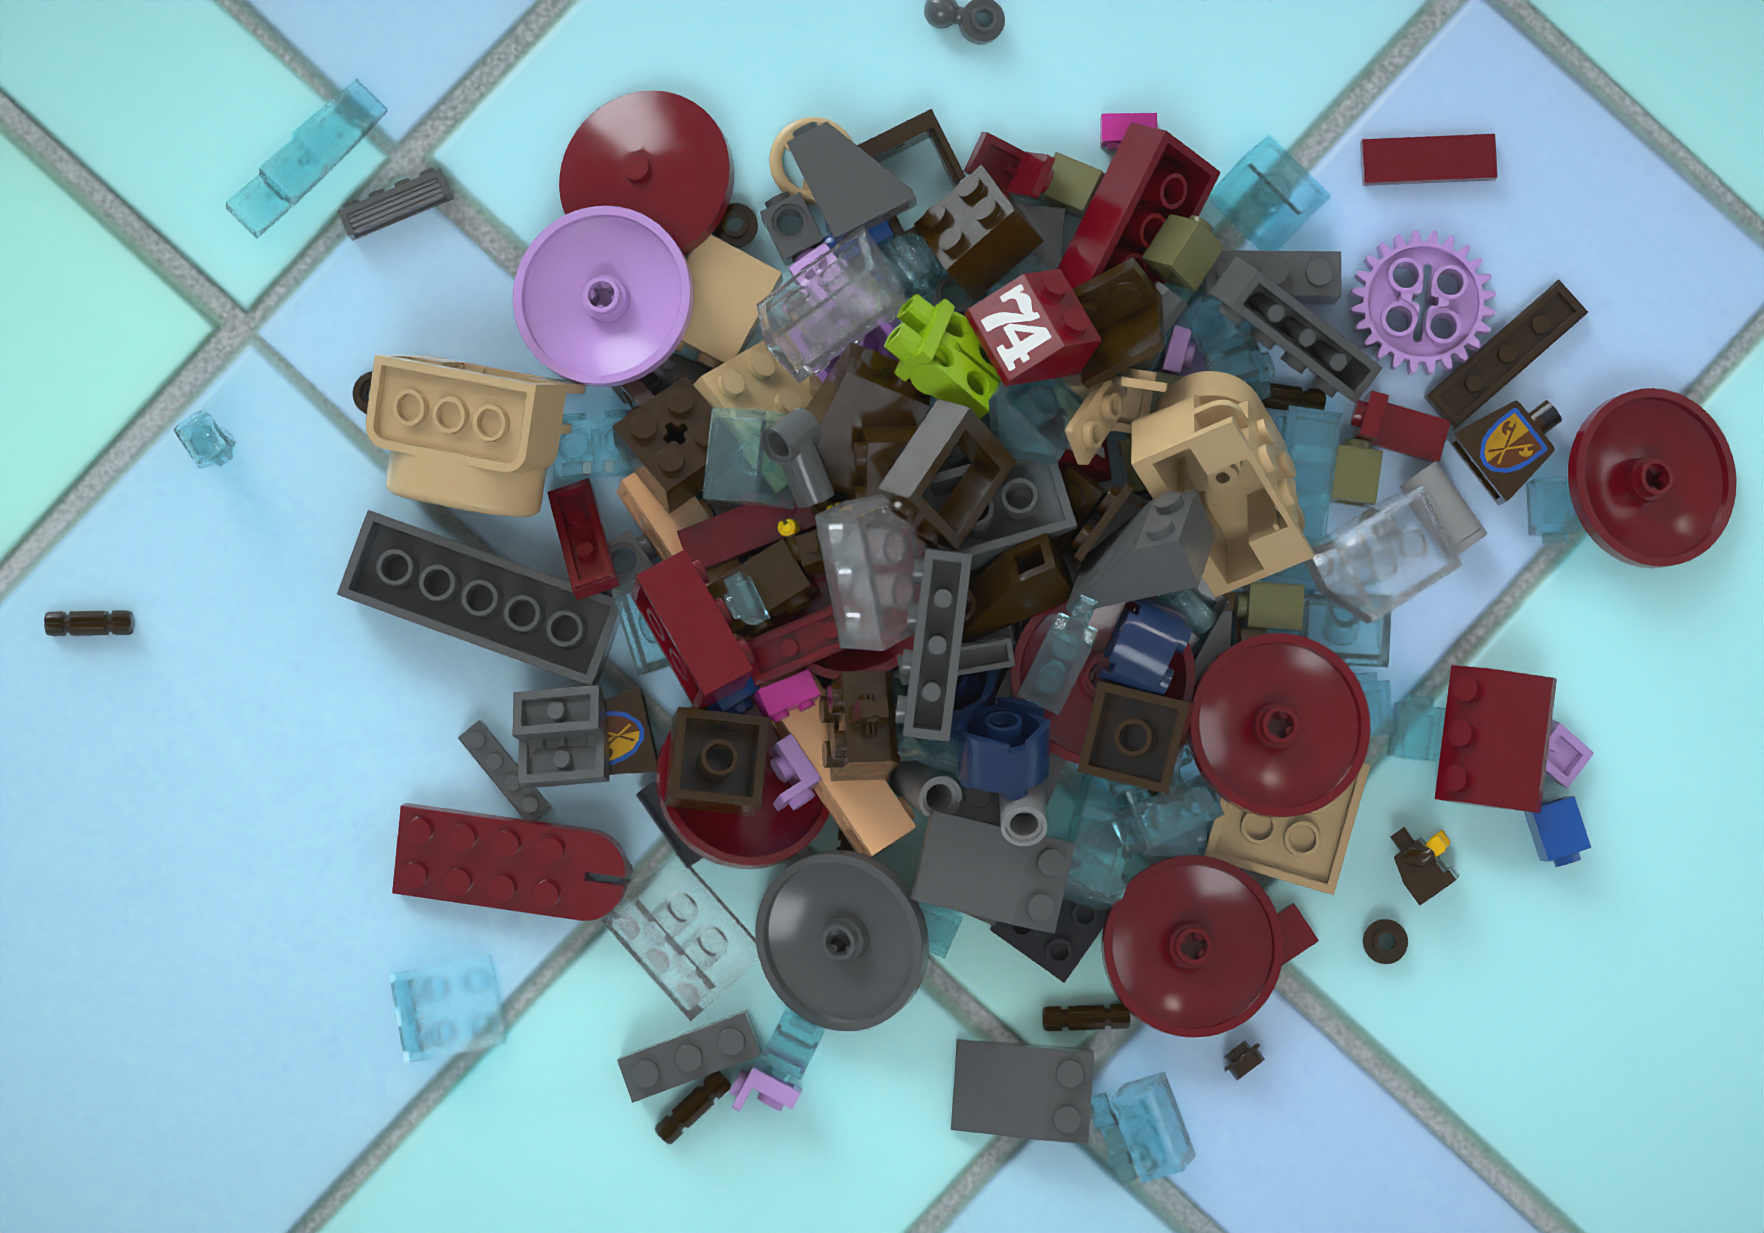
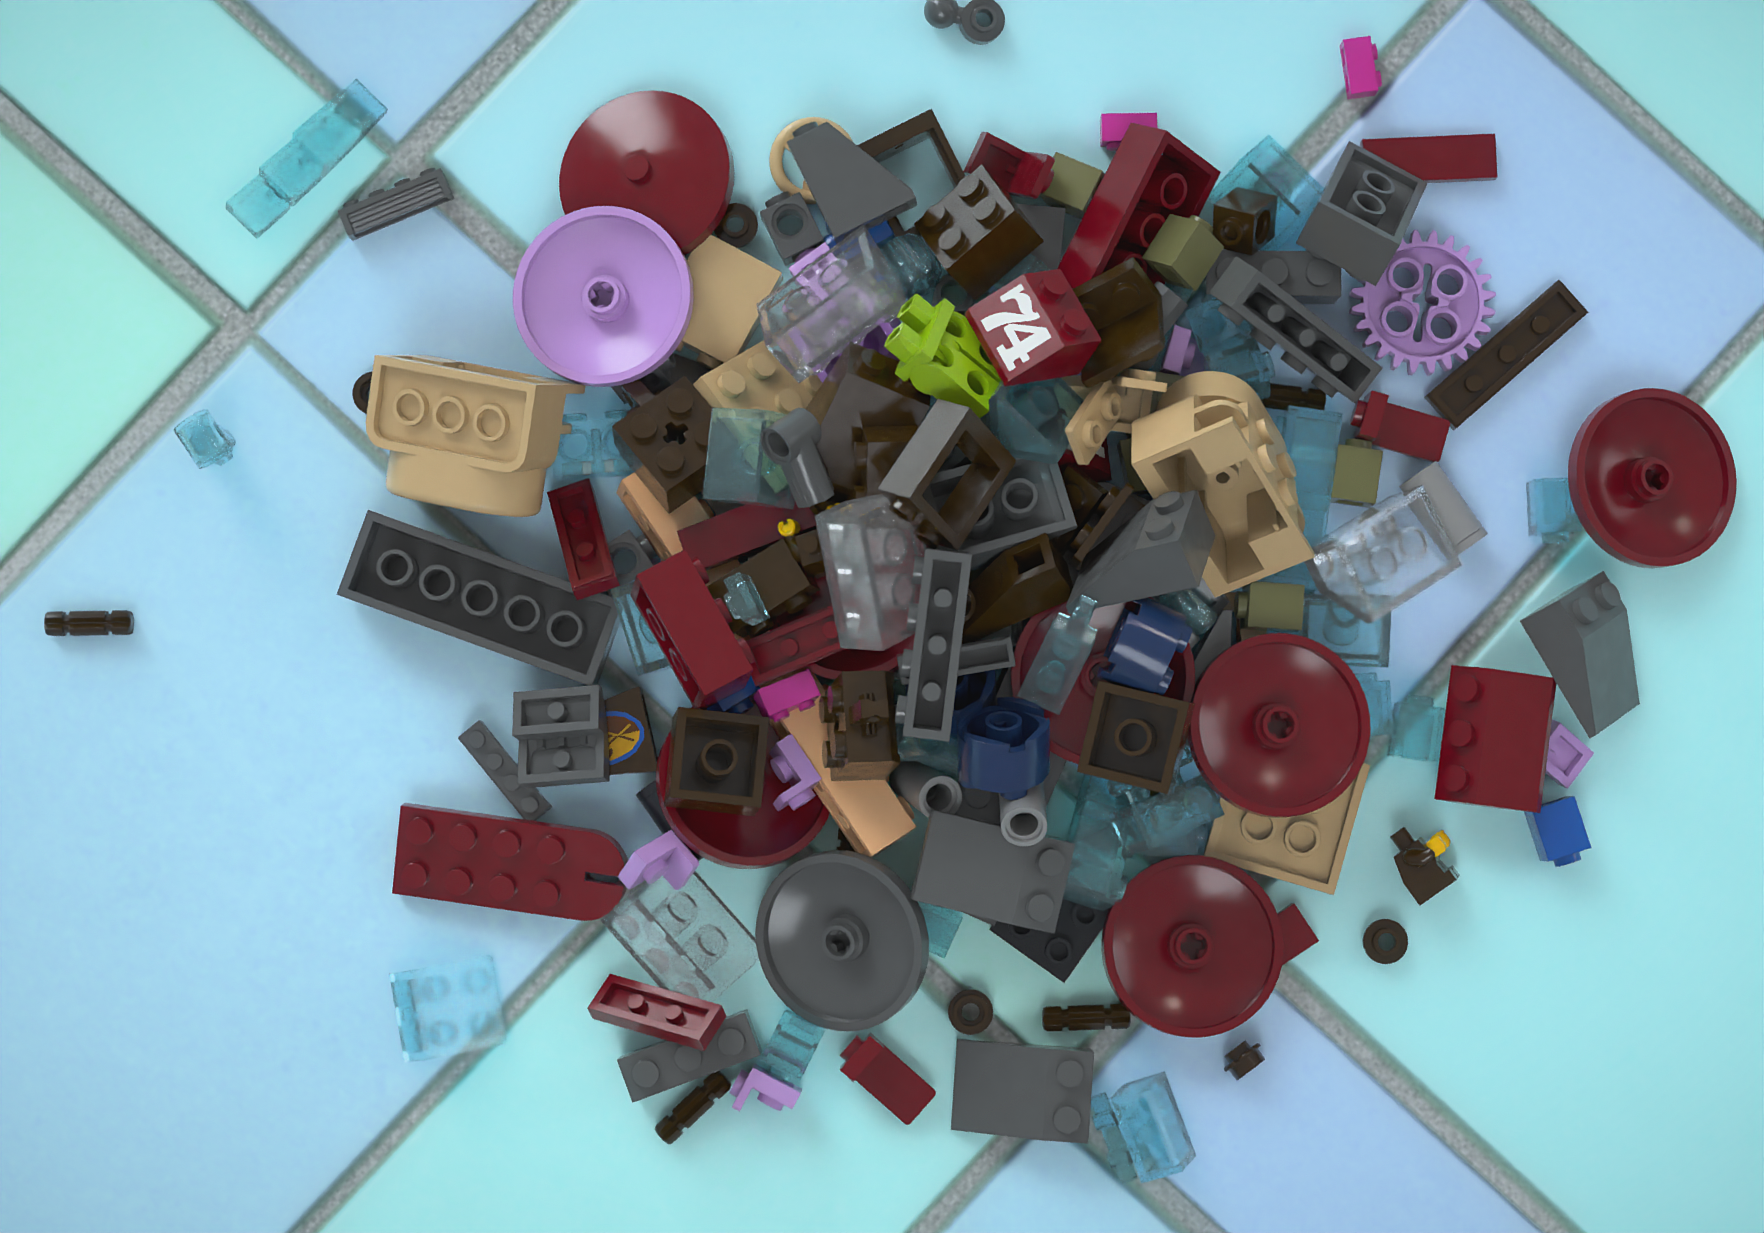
torso [1447,400,1562,506] -> none
none -> plate [587,974,727,1051]
none -> lavender bracket [617,830,699,890]
none -> dark red bracket [839,1032,936,1125]
none -> dark brown plate [948,989,993,1035]
none -> dark brown brick [1212,187,1278,255]
none -> dark grey slope [1296,141,1427,286]
none -> dark pink piece [1339,36,1382,100]
none -> dark grey slope [1520,571,1640,739]

